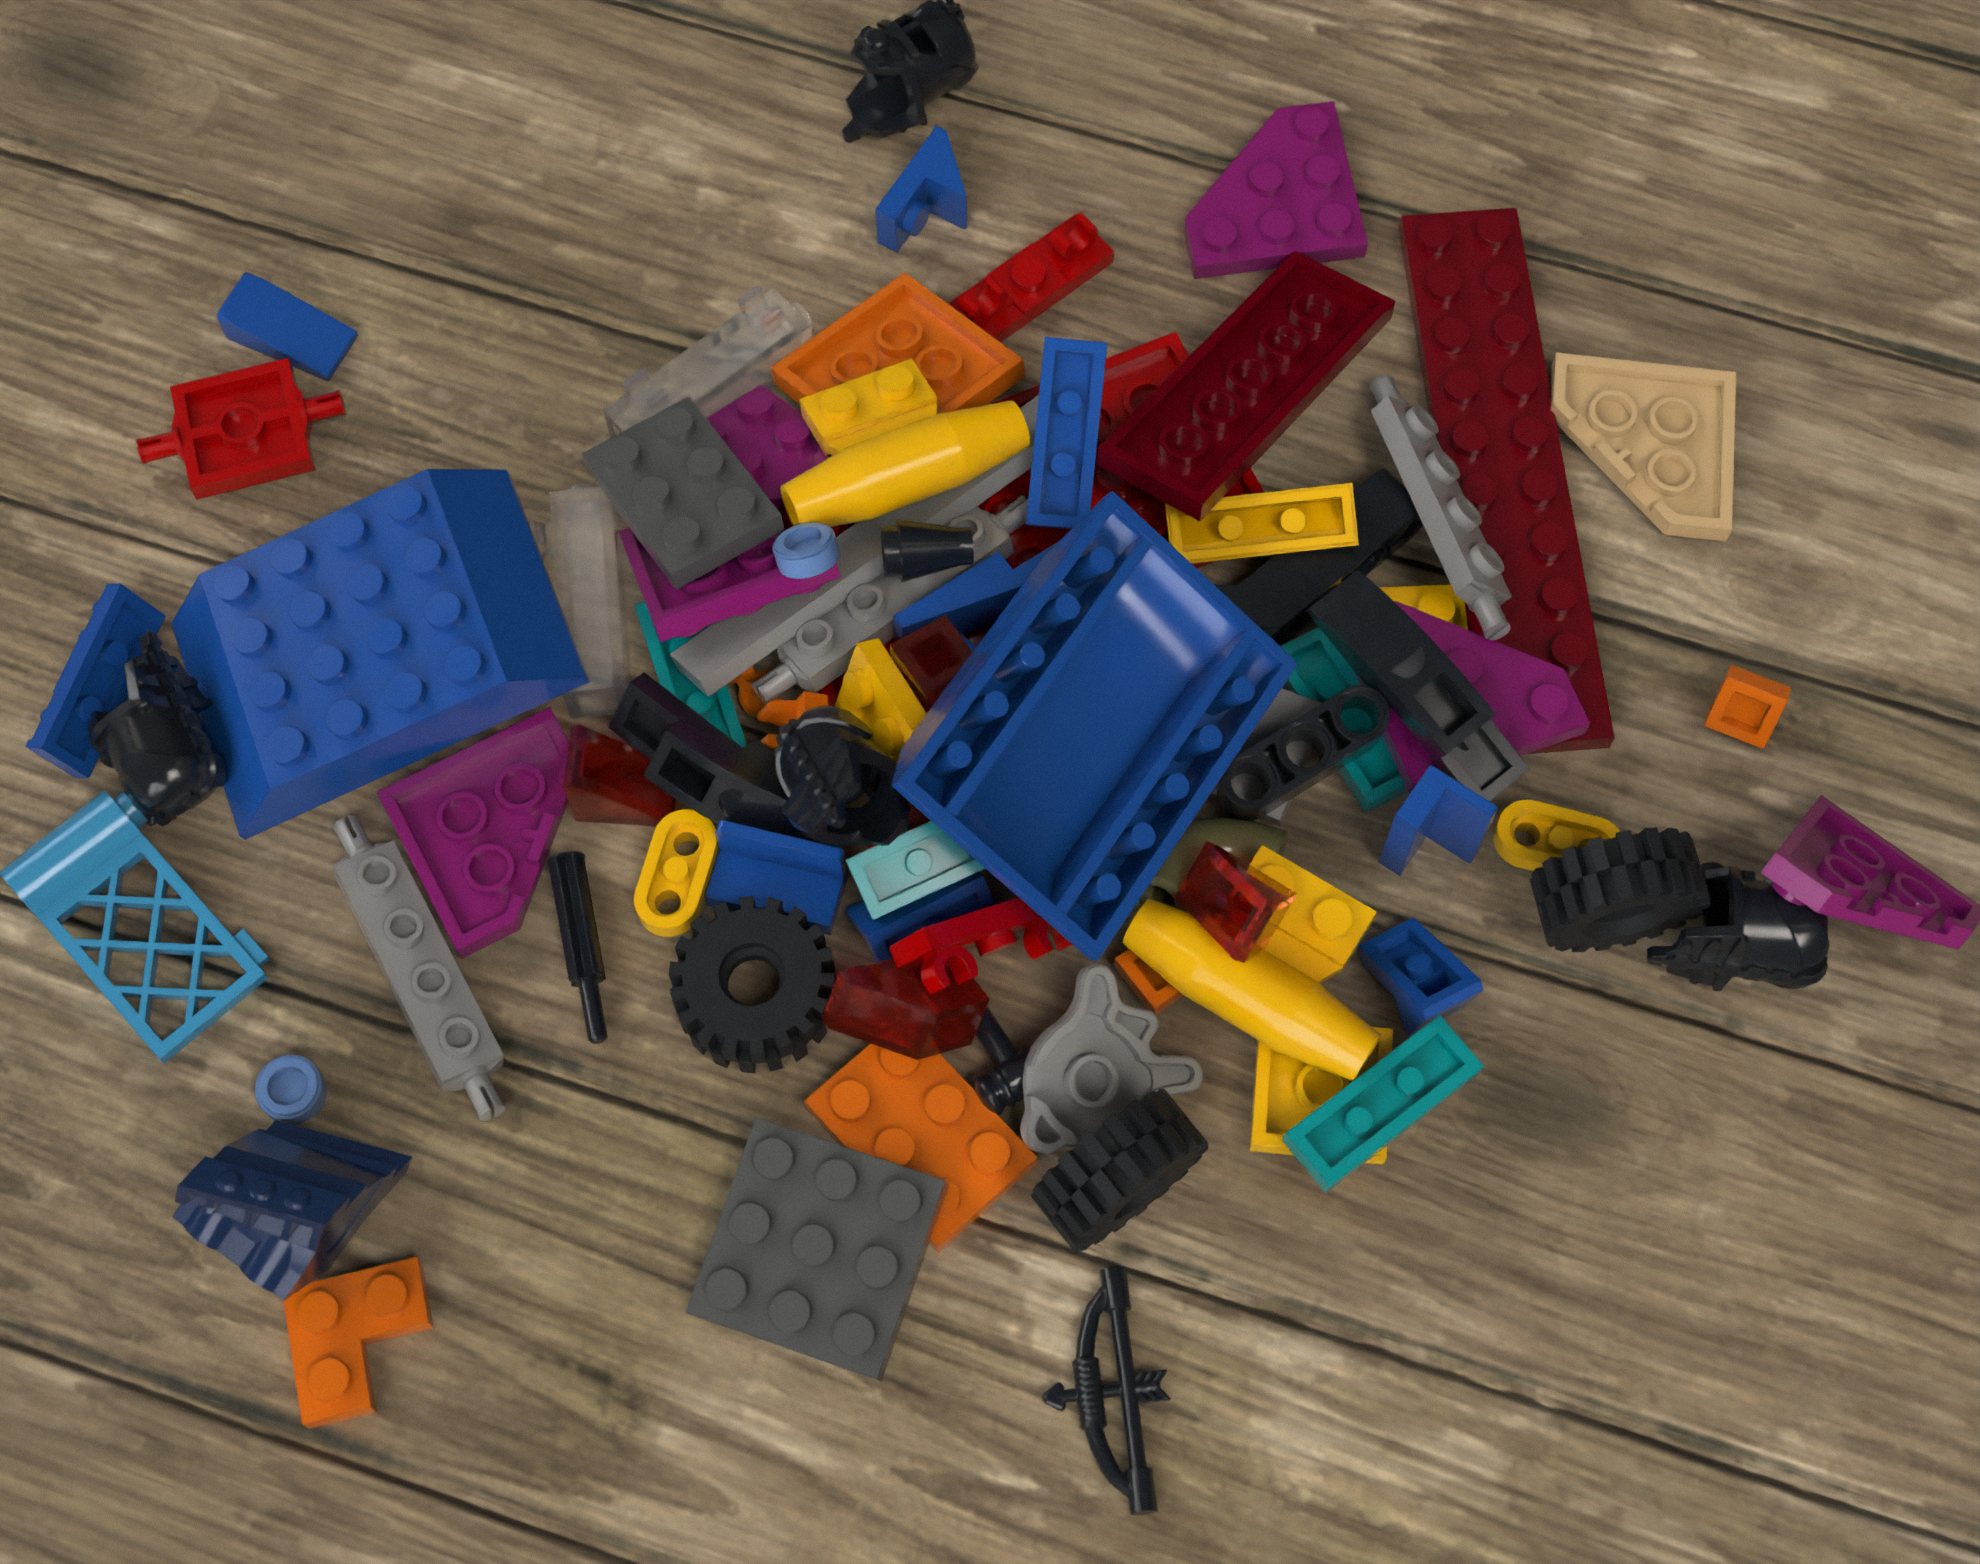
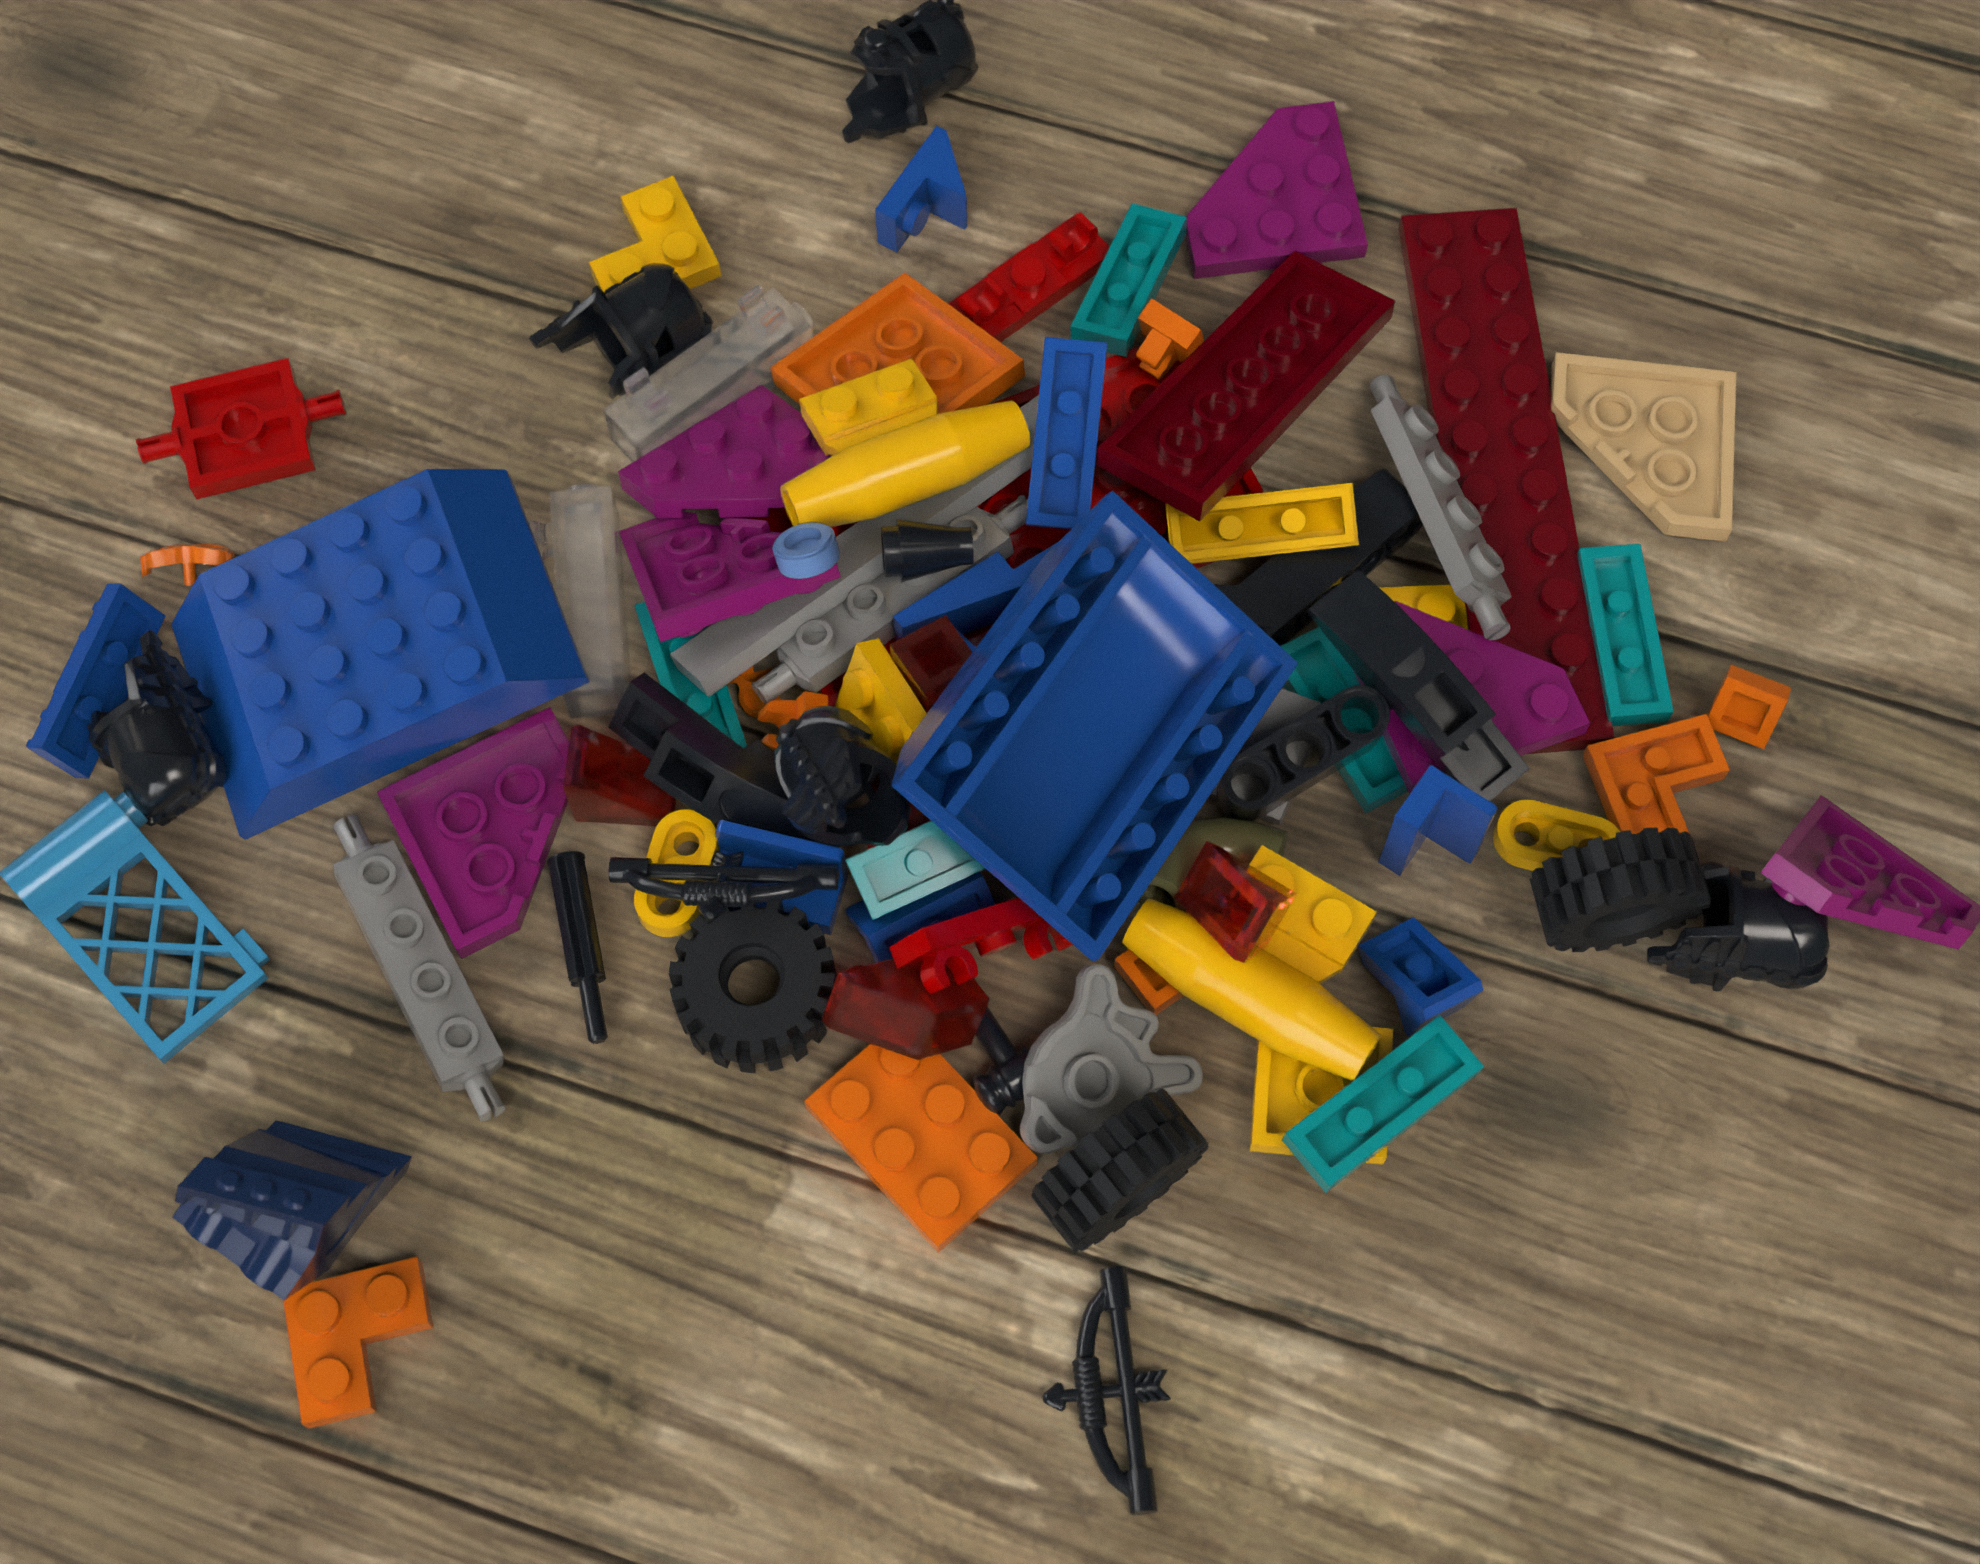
blue slope [217,272,359,381] -> none
medium blue tile [255,1055,327,1125] -> none
dark grey plate [582,396,785,590] -> none
dark grey plate [685,1117,949,1382] -> none
none -> orange piece [140,543,235,586]
none -> black helmet [529,263,714,401]
none -> yellow plate [589,176,722,292]
none -> black piece [608,850,839,921]
none -> teal plate [1070,203,1187,357]
none -> orange tile [1136,298,1204,380]
none -> teal plate [1577,543,1674,726]
none -> orange plate [1582,714,1730,834]

